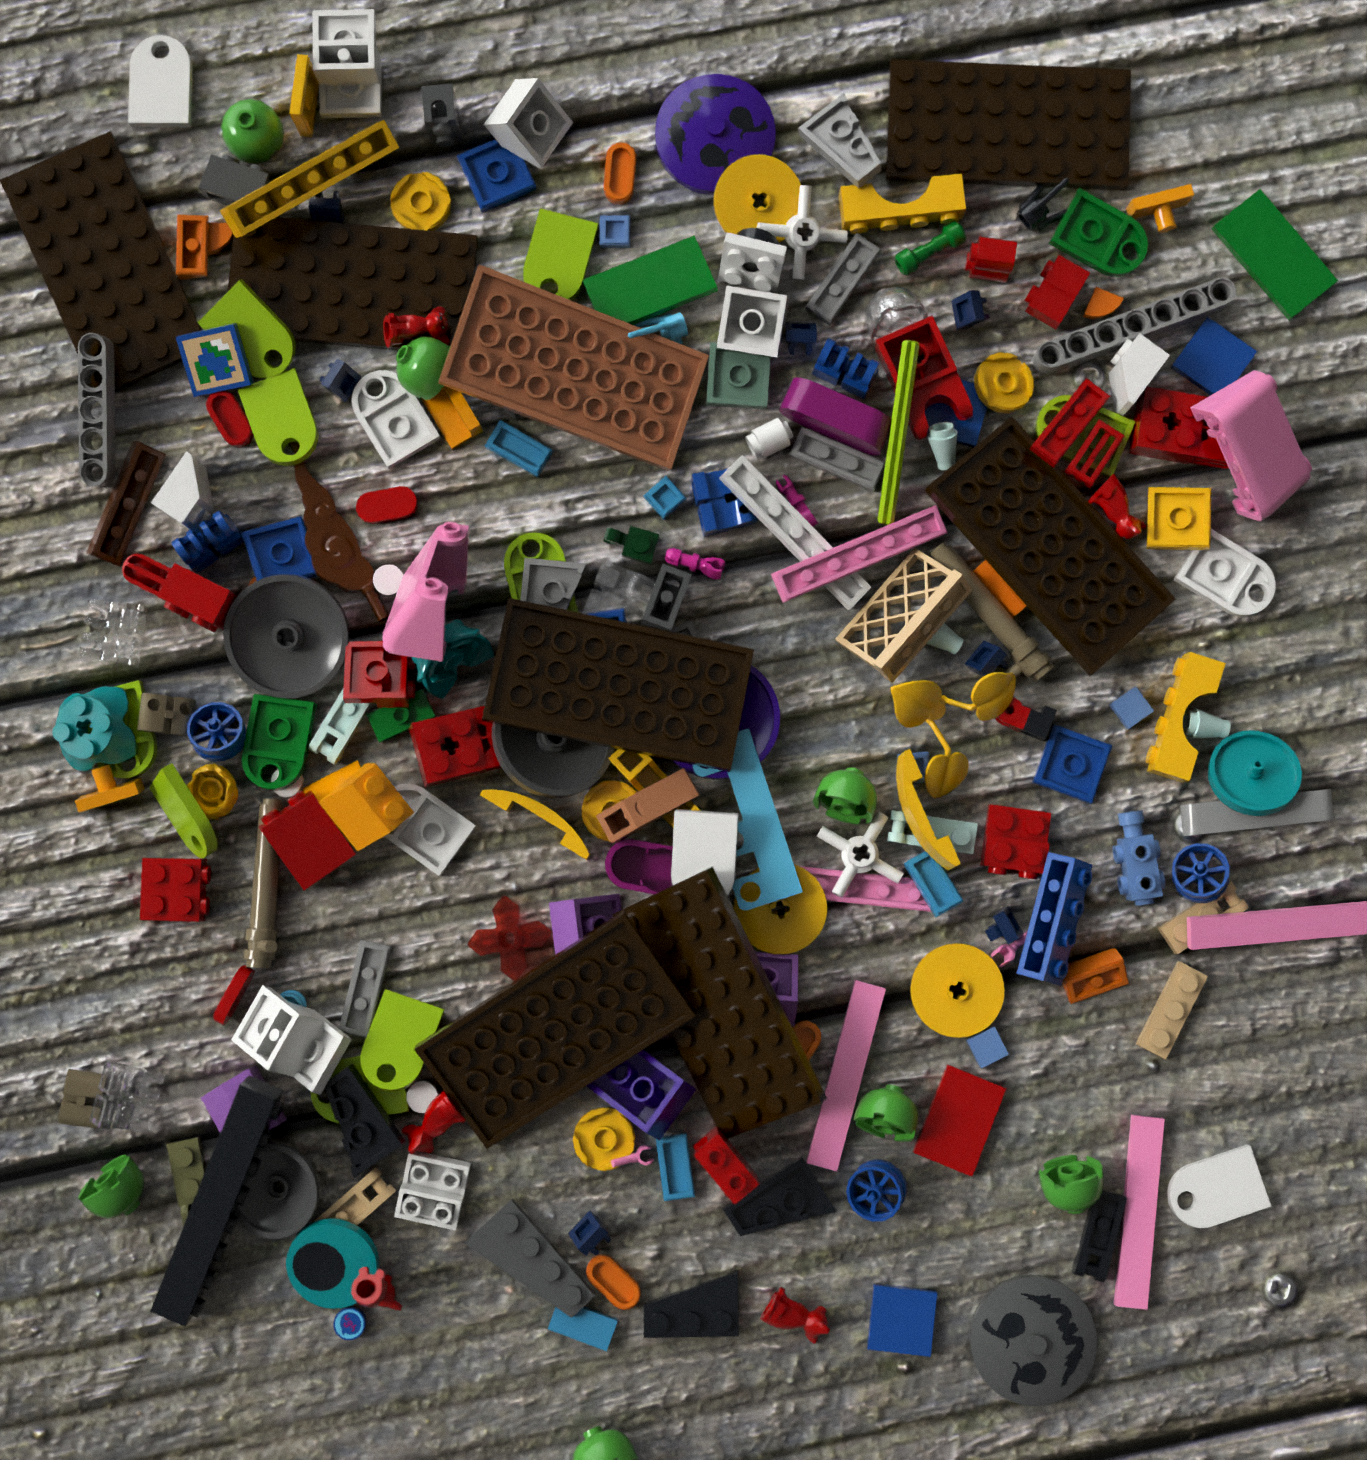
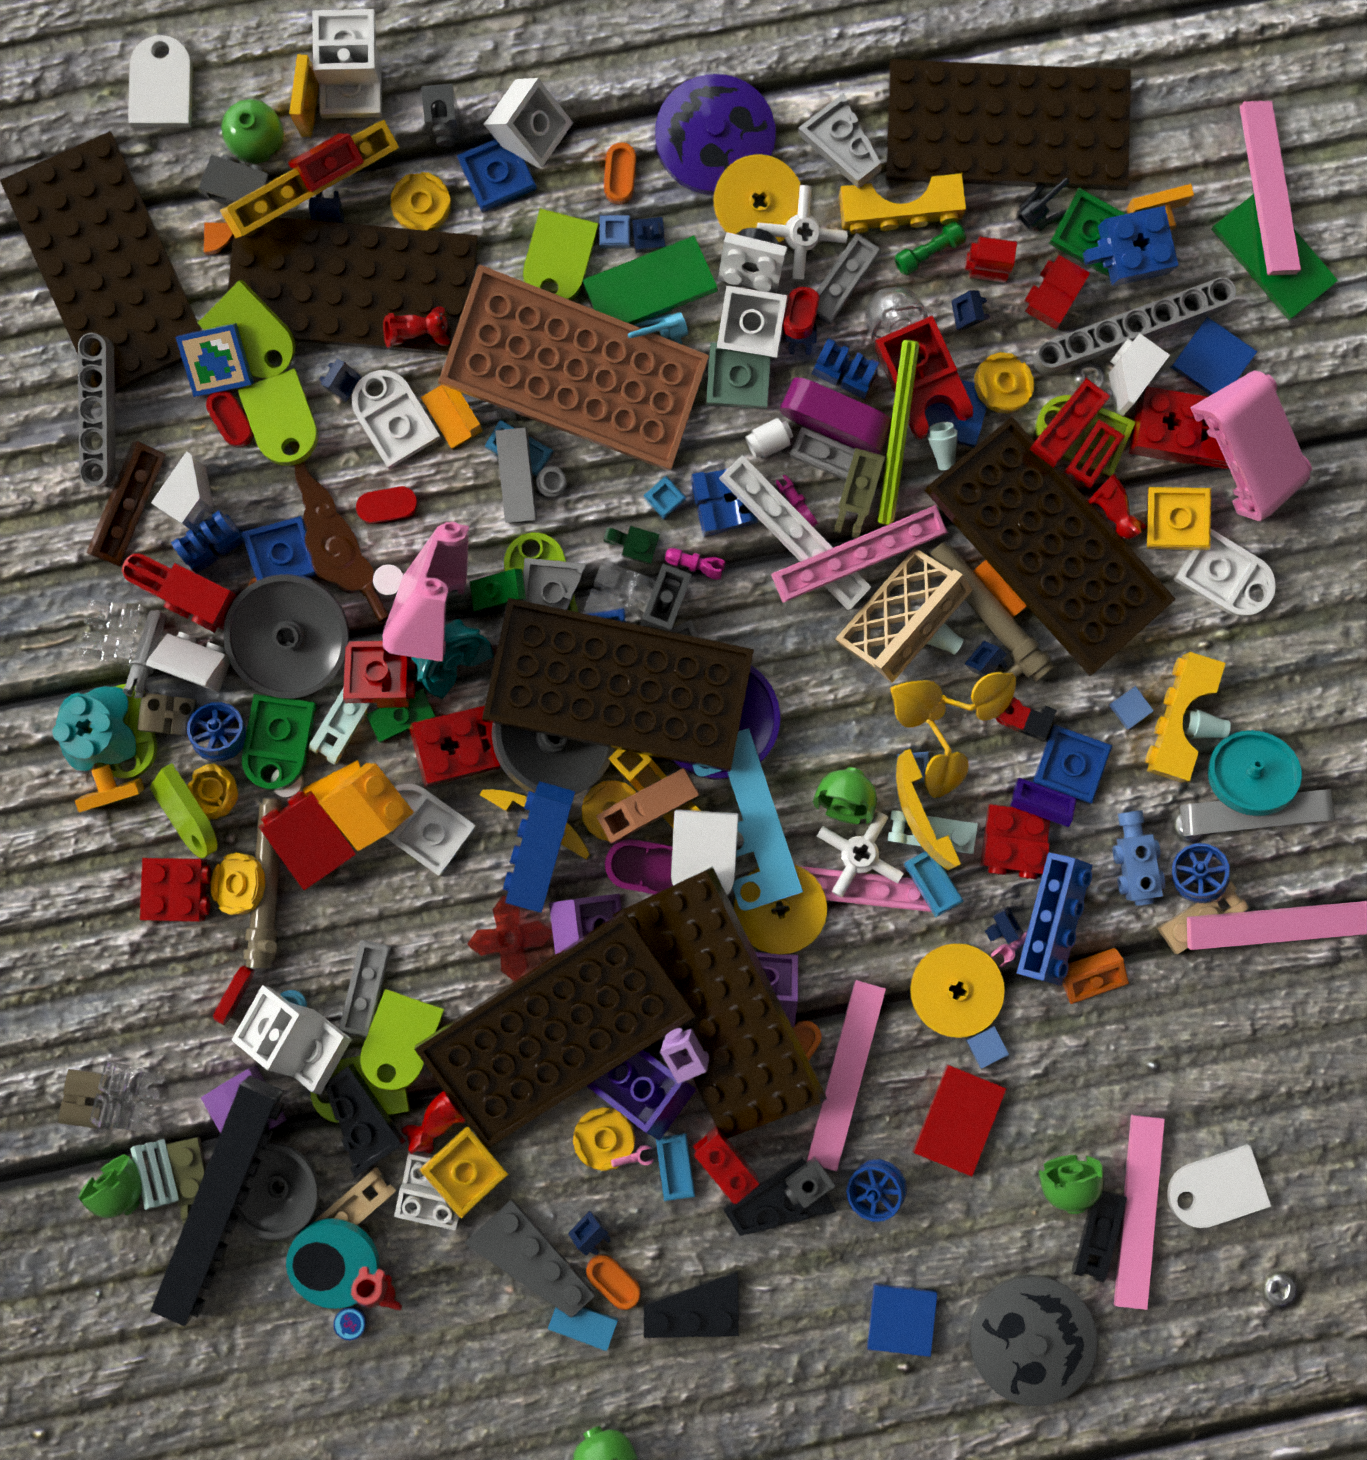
orange slope [176,215,209,280] -> none
bright green cylinder [396,337,450,400] -> none
white tile [407,1080,439,1113] -> none
red animal [760,1287,830,1344] -> none
bright green cylinder [853,1085,918,1142] -> none
orange tile [1082,287,1124,319] -> none
tan plate [1136,961,1208,1060] -> none
none -> light grey axle [123,610,167,698]
none -> light aqua tile [130,1139,179,1210]
none -> white slope [146,632,230,692]
none -> yellow tile [210,852,265,915]
none -> red panel [288,133,364,192]
none -> yellow tile [419,1127,509,1218]
none -> green plate [469,568,526,612]
none -> light grey tile [495,427,537,523]
none -> blue brick [503,781,576,913]
none -> light grey plate [536,466,567,497]
none -> dark blue tile [632,217,665,253]
none -> lavender brick [660,1028,709,1084]
none -> red tile [783,287,819,339]
none -> dark grey brick [784,1156,836,1209]
none -> olive hinge [834,448,885,538]
none -> dark purple tile [1010,778,1077,827]
none -> blue hinge [1083,206,1179,286]
none -> bright pink tile [1240,101,1301,275]

